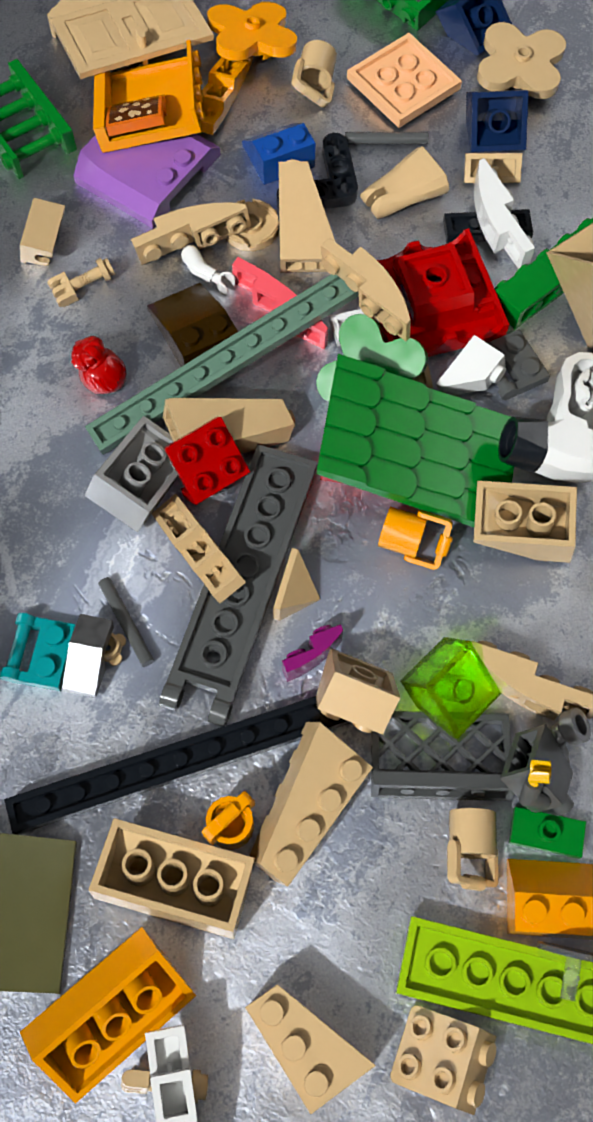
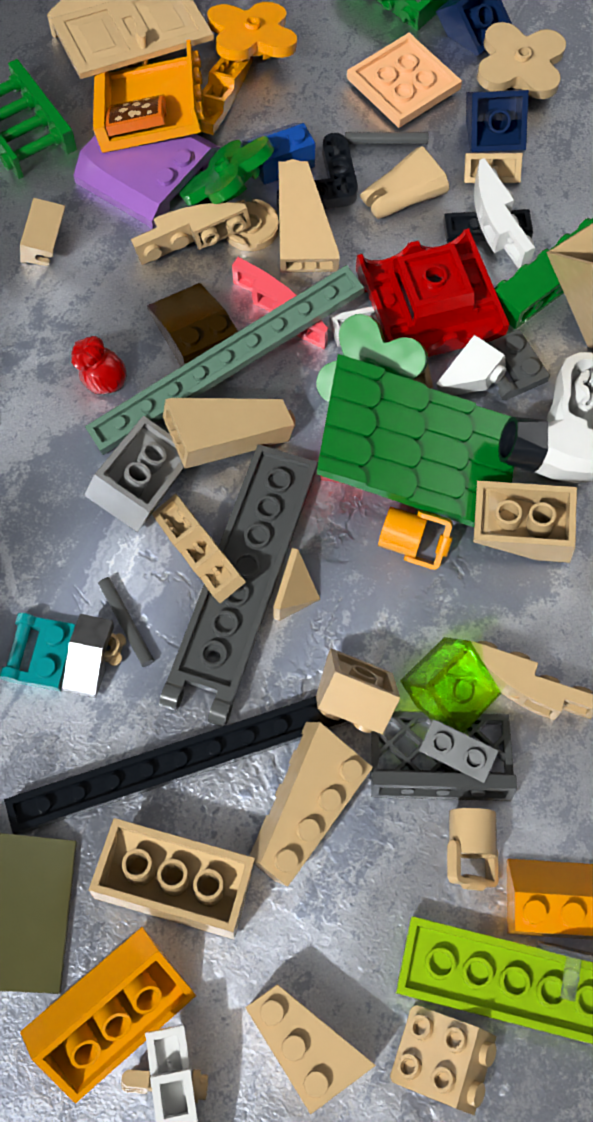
tan hinge [47,258,115,307] -> none
red bracket [164,416,250,505] -> none
white arm [181,245,235,295] -> none
light orange piece [202,791,255,850] -> none
magenta slope [282,624,343,682] -> none
tan piece [291,40,337,108] -> none
tan slope [321,238,411,341] -> none
dark grey torso [500,708,591,816] -> none
green plate [508,807,586,859] -> none
none -> green plant [180,136,274,206]
none -> hinge [419,719,499,783]

